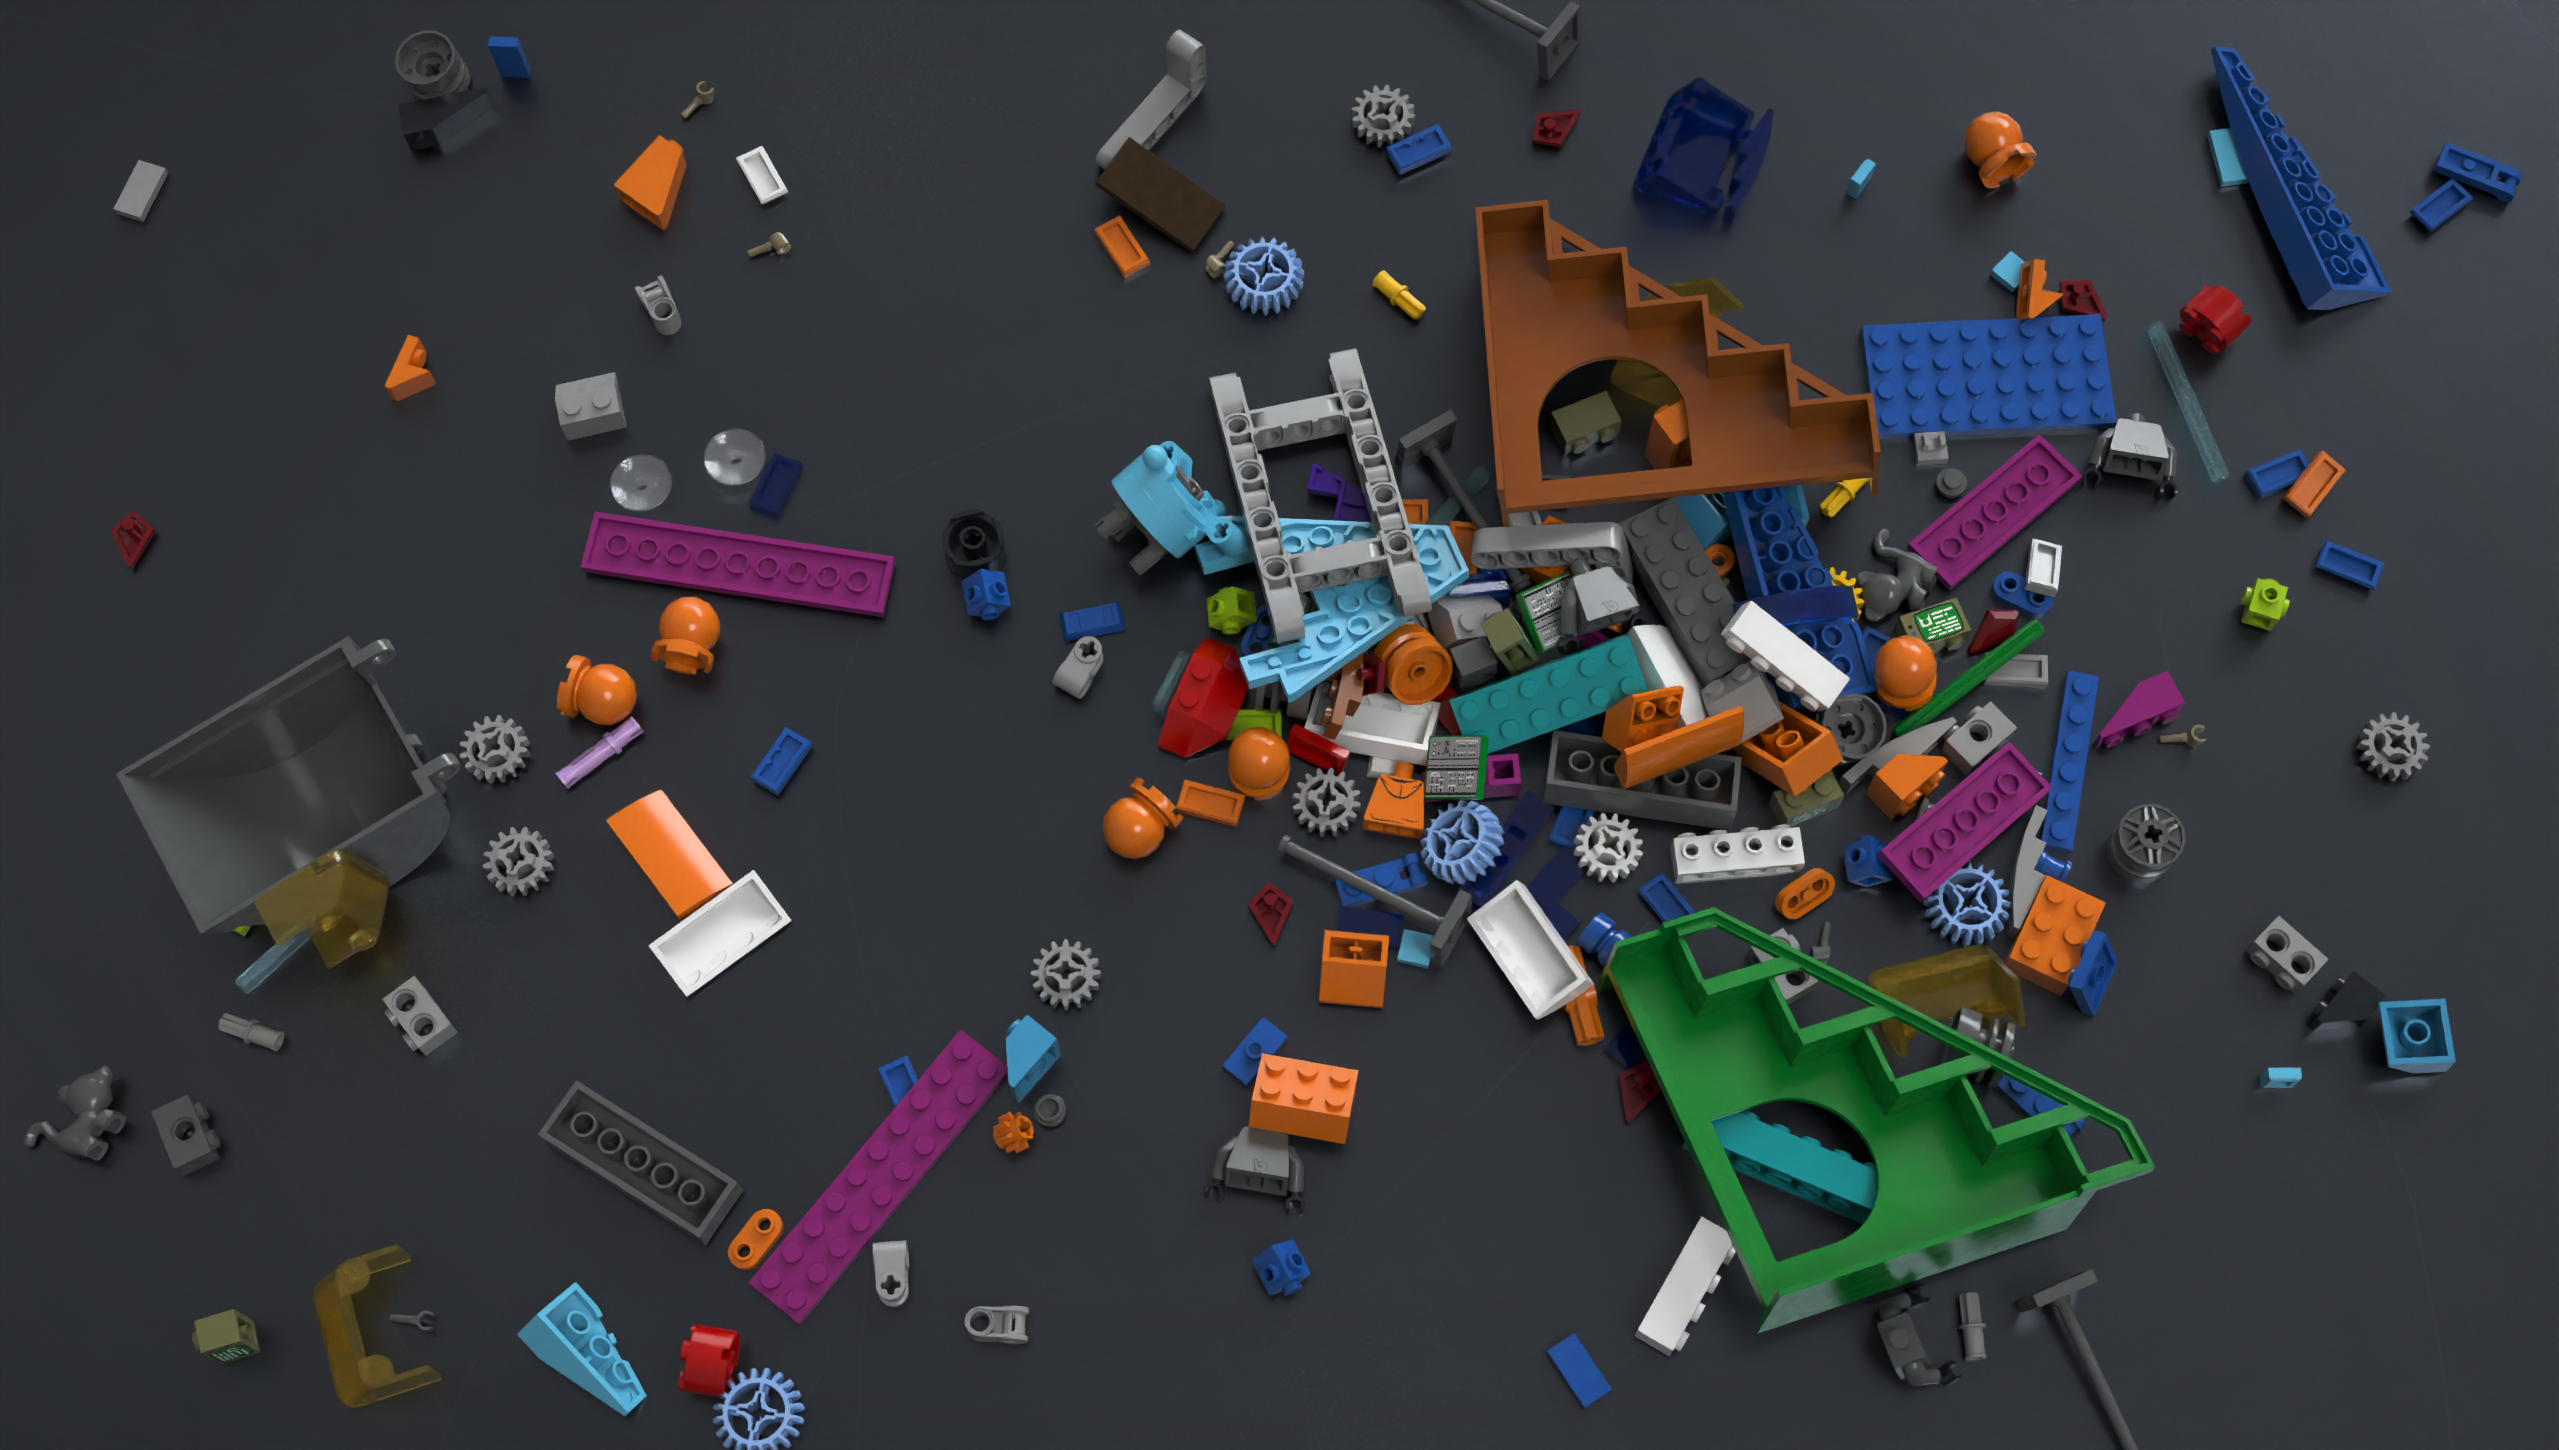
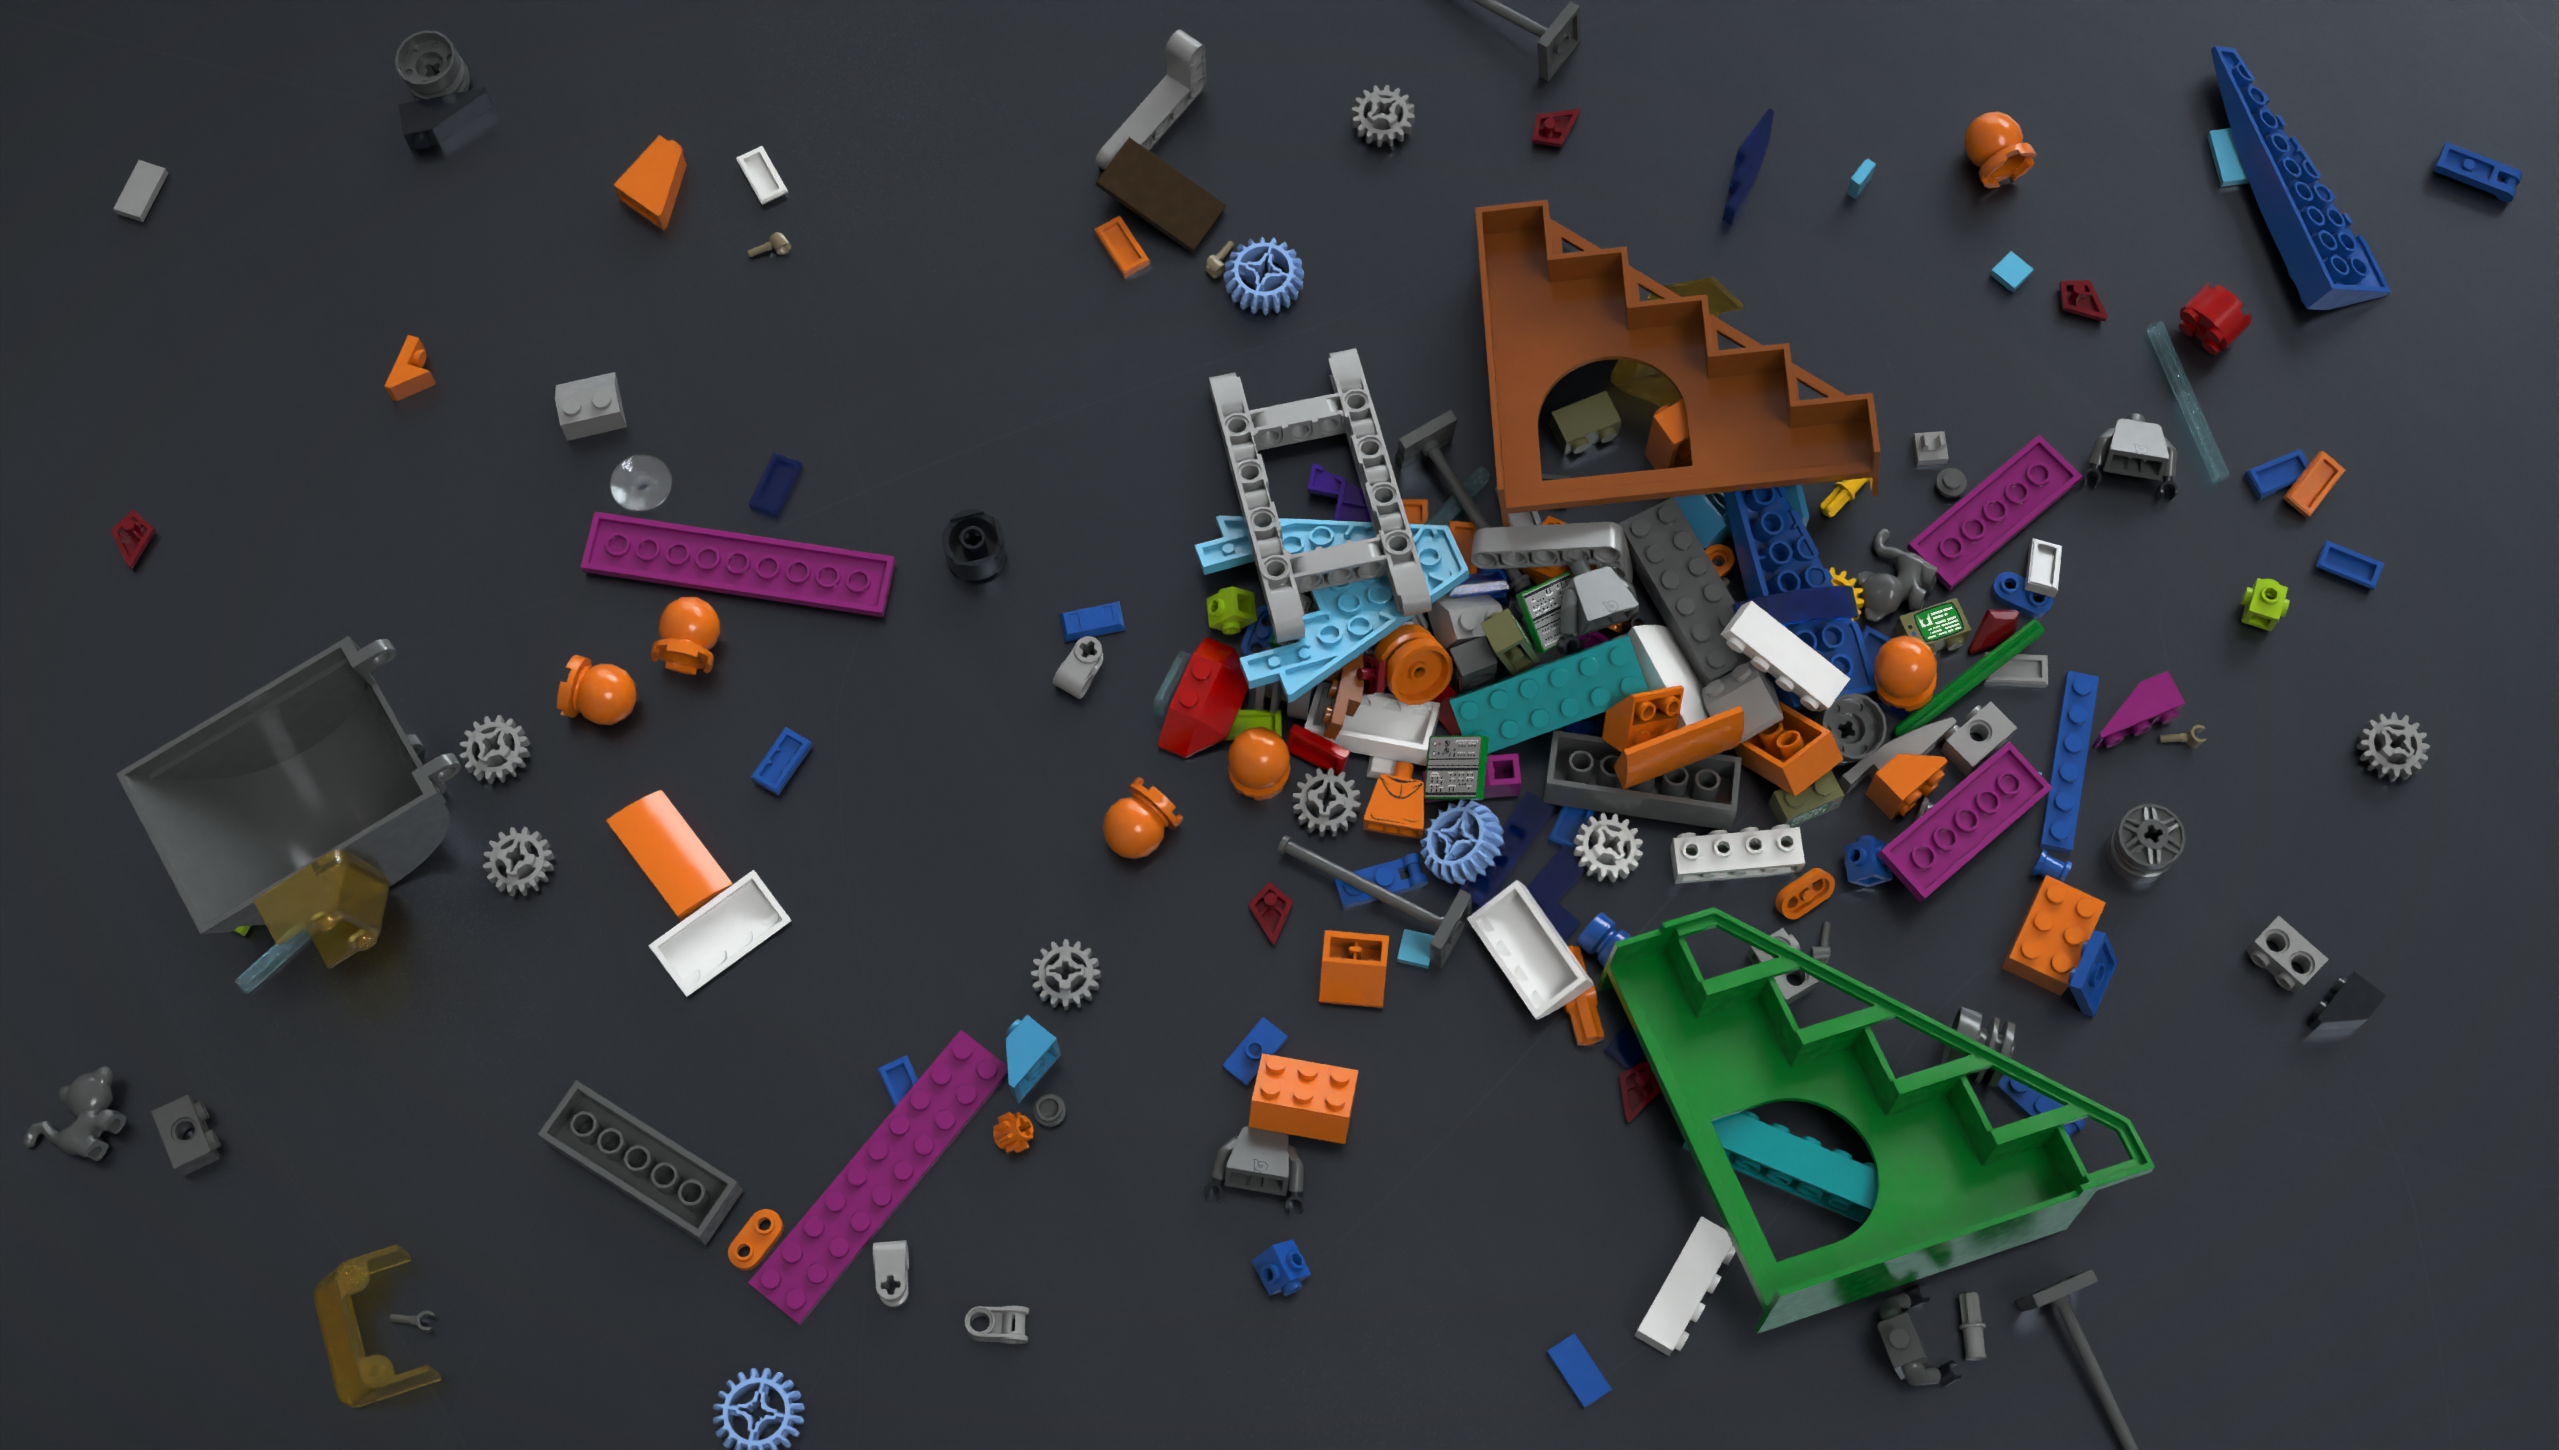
olive brick [192,1309,260,1364] -> none
light grey axle [218,1013,285,1051] -> none
light grey brick [382,976,458,1056] -> none
blue tile [488,36,531,78] -> none
medium azure wedge [517,1282,647,1416] -> none
lavender pin [555,716,644,789] -> none
light grey piece [634,275,682,335] -> none
red brick [678,1324,740,1397] -> none
dark tan hand [681,81,714,119] -> none
clear dish [704,429,765,485] -> none
blue brick [961,569,1011,620] -> none
medium azure piece [1094,441,1248,575] -> none
orange tile [1176,780,1245,827] -> none
clear blue tile [1337,907,1404,948] -> none
yellow axle [1372,270,1426,319] -> none
blue plate [1386,124,1452,175] -> none
clear blue windscreen [1633,77,1755,215] -> none
blue tile [1637,872,1696,922] -> none
blue plate [1861,314,2117,439] -> none
clear yellow windscreen [1868,945,2026,1058] -> none
light blue gear [1923,860,2011,947] -> none
light grey slope [2007,805,2048,938] -> none
orange slope [2015,259,2063,321] -> none
medium azure tile [2259,1068,2302,1088] -> none
dark azure slope [2378,999,2456,1074] -> none
blue tile [2410,178,2473,232] -> none

